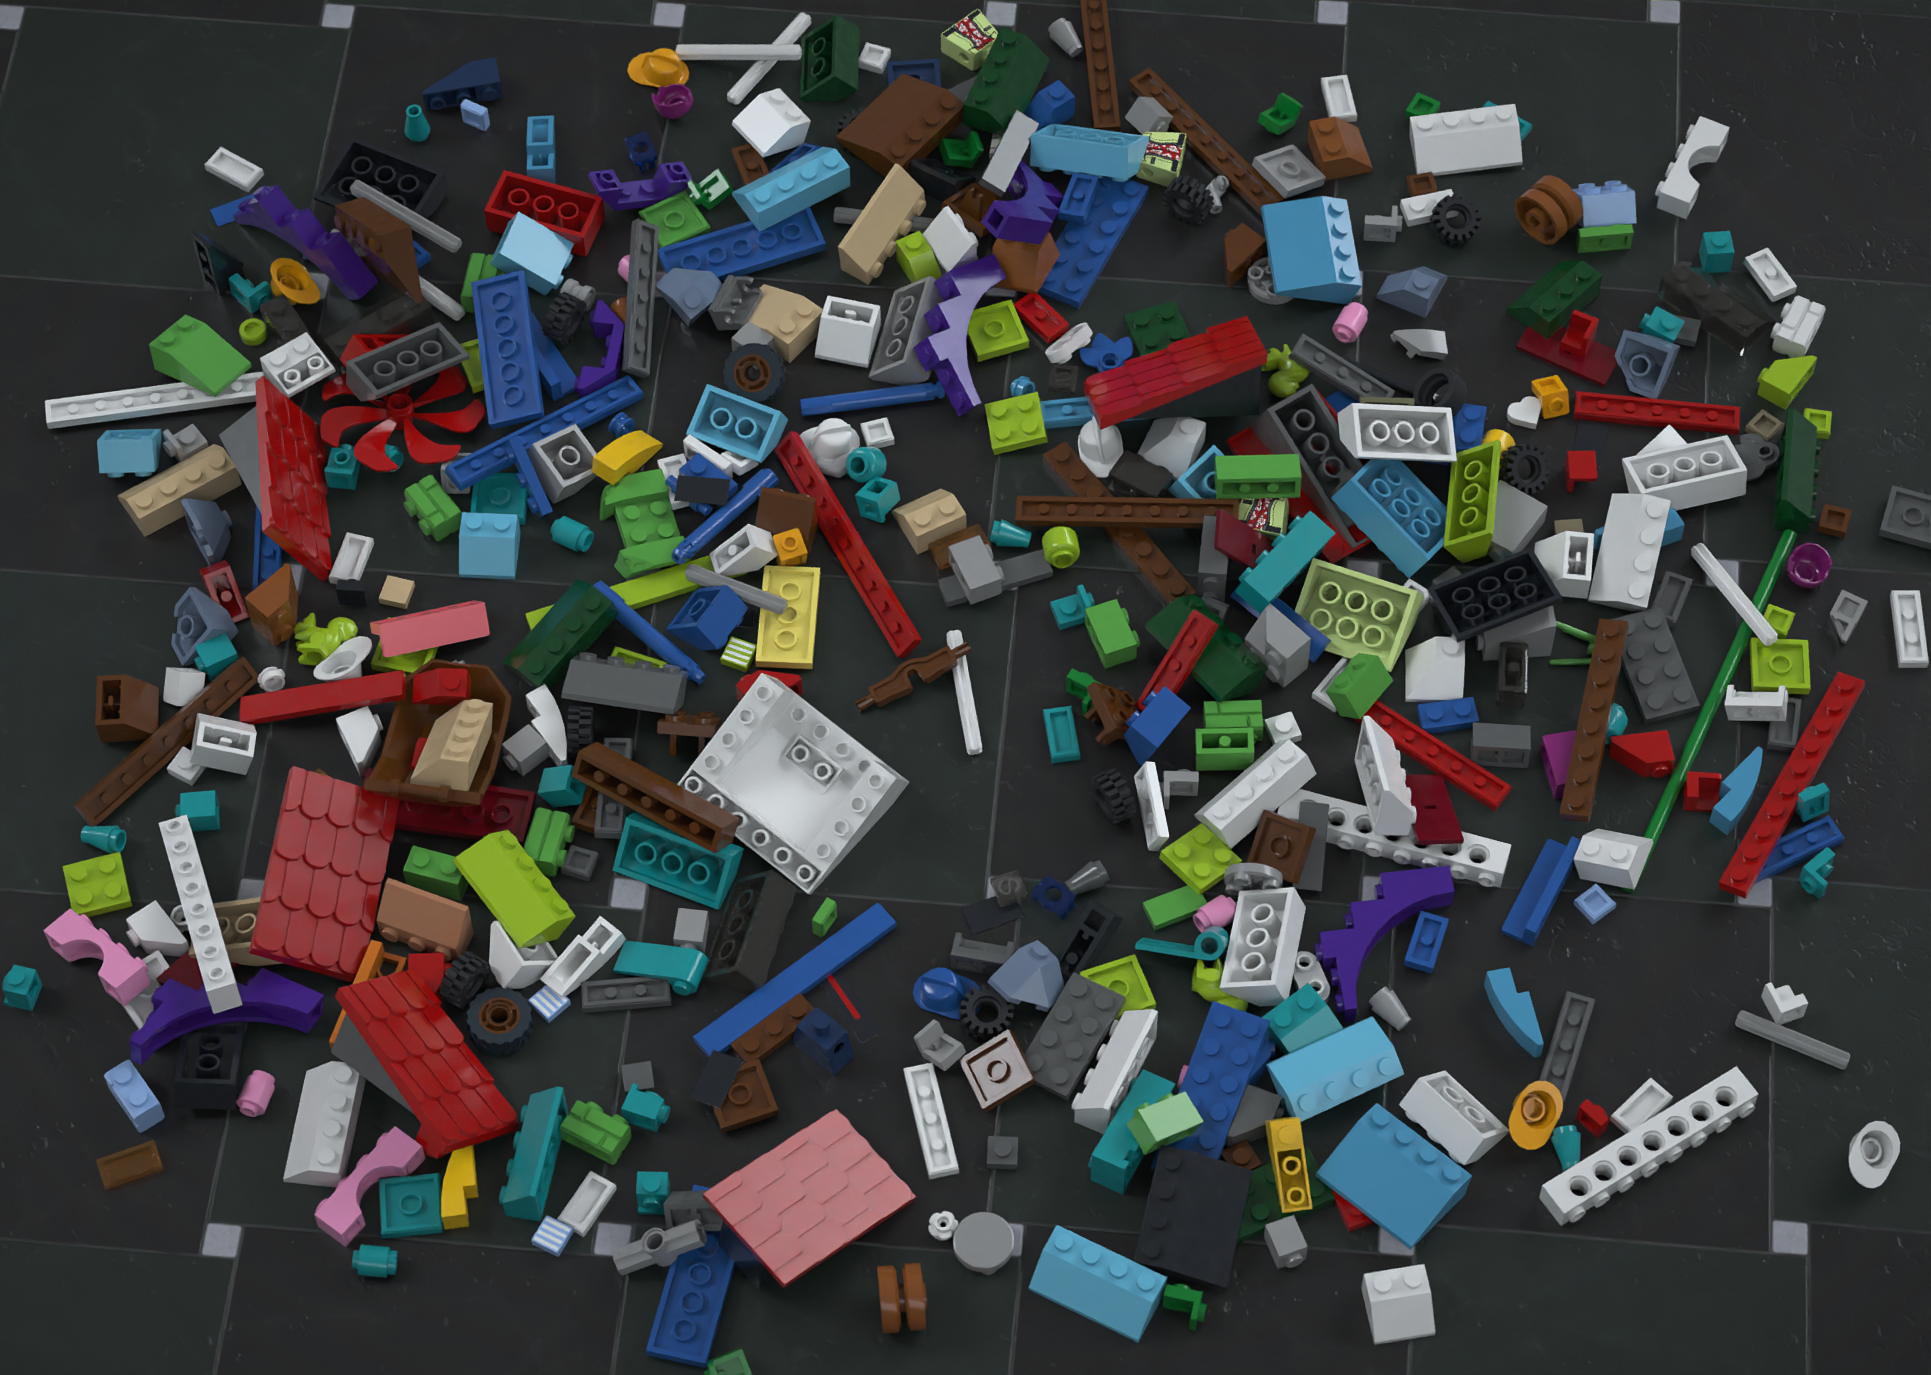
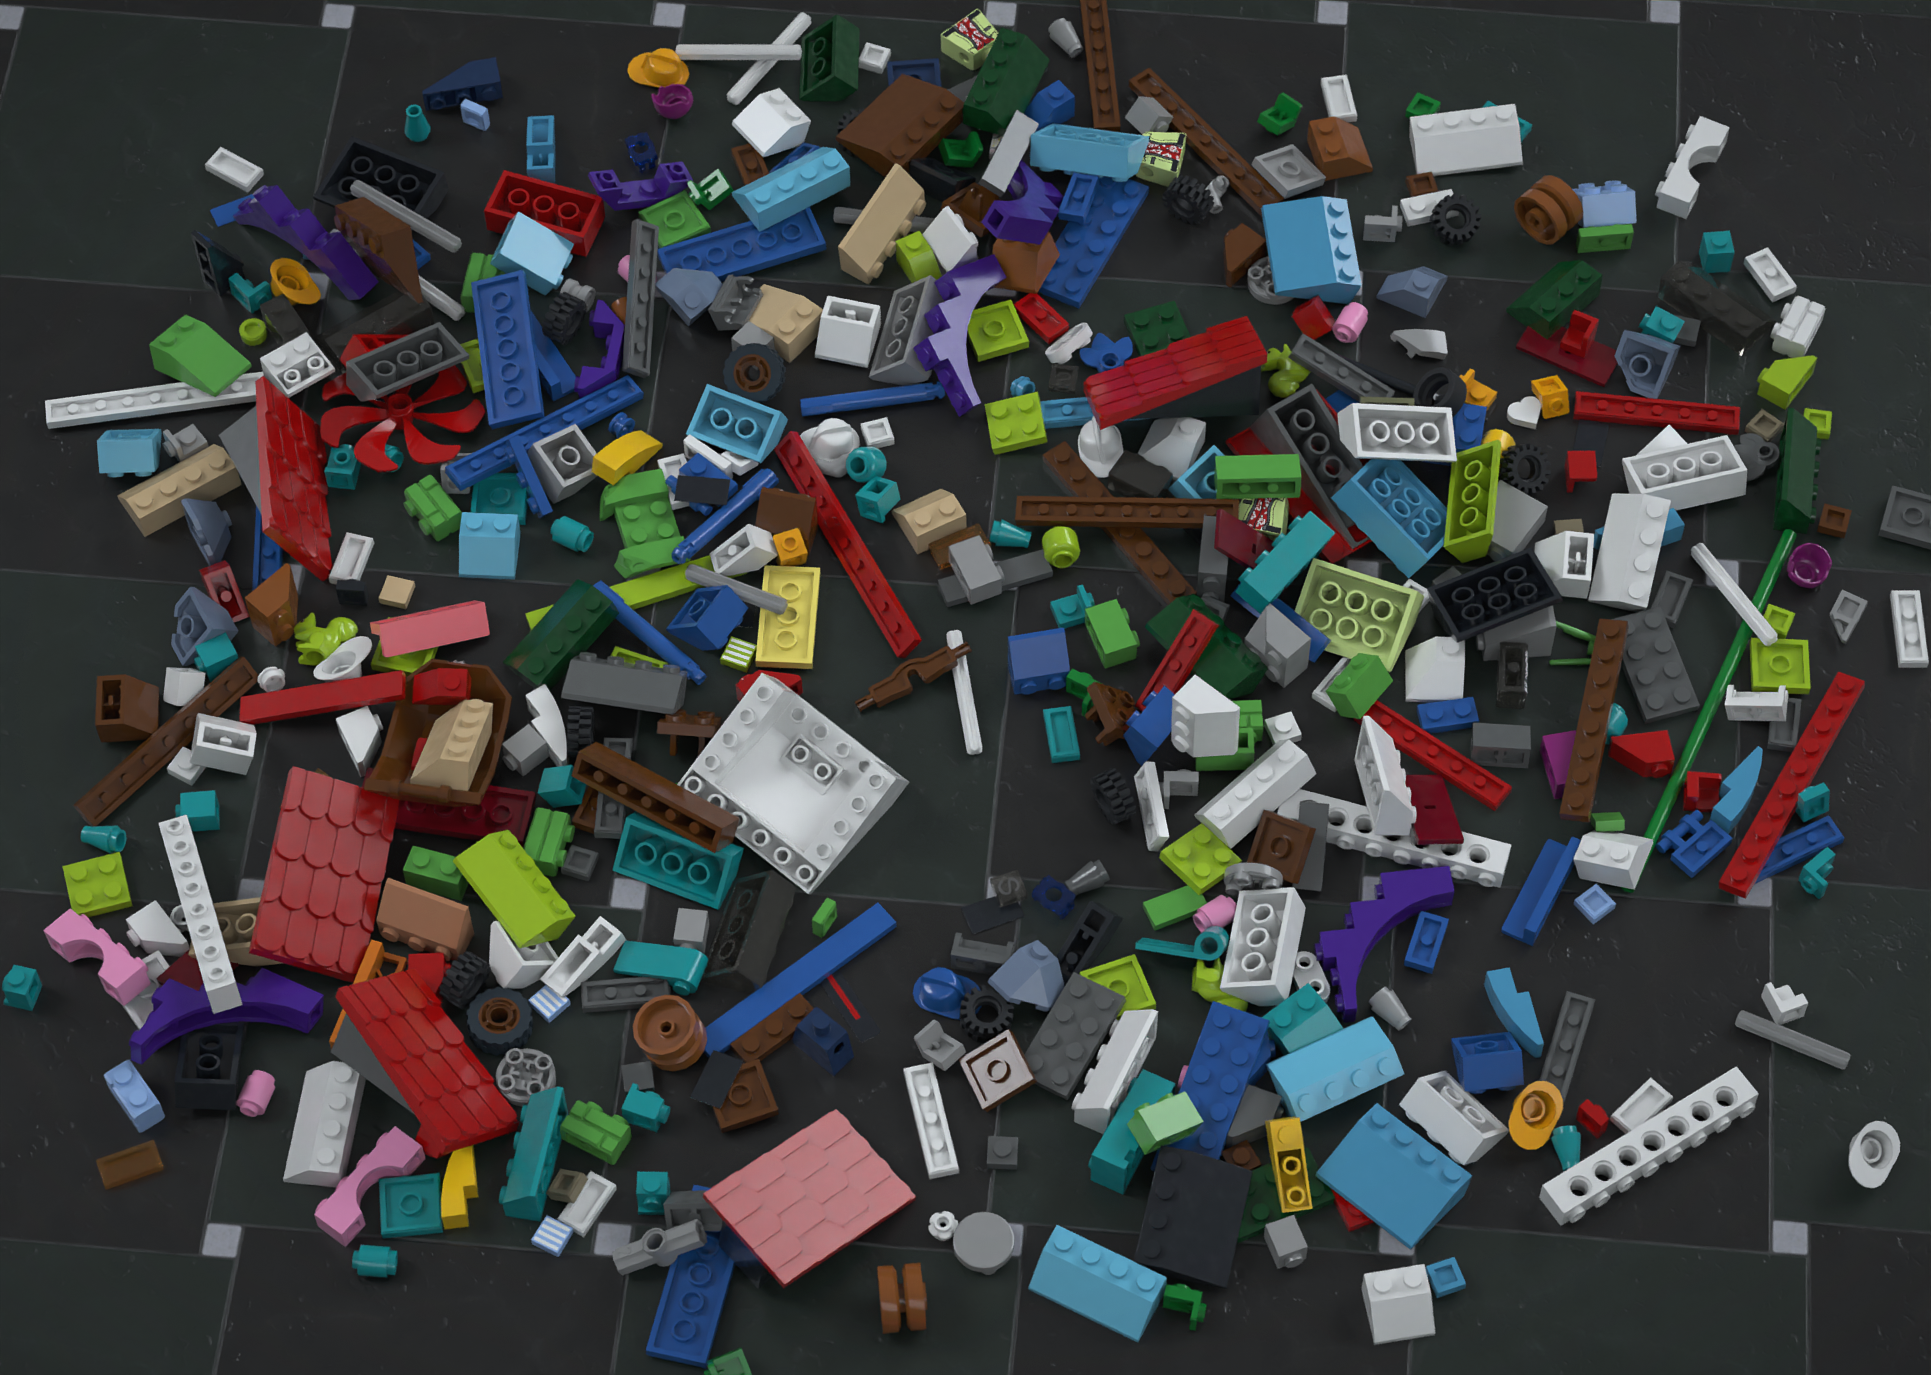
none -> light grey tile [496,1048,556,1107]
none -> dark tan tile [546,1169,588,1204]
none -> dark orange wheel [633,995,707,1071]
none -> blue slope [1008,628,1070,695]
none -> white slope [1171,675,1240,757]
none -> red panel [1292,295,1335,340]
none -> dark azure plate [1426,1257,1466,1298]
none -> blue slope [1451,1032,1524,1094]
none -> light orange bracket [1459,368,1497,411]
none -> bright green tile [1591,812,1625,832]
none -> blue plate [1656,810,1733,878]

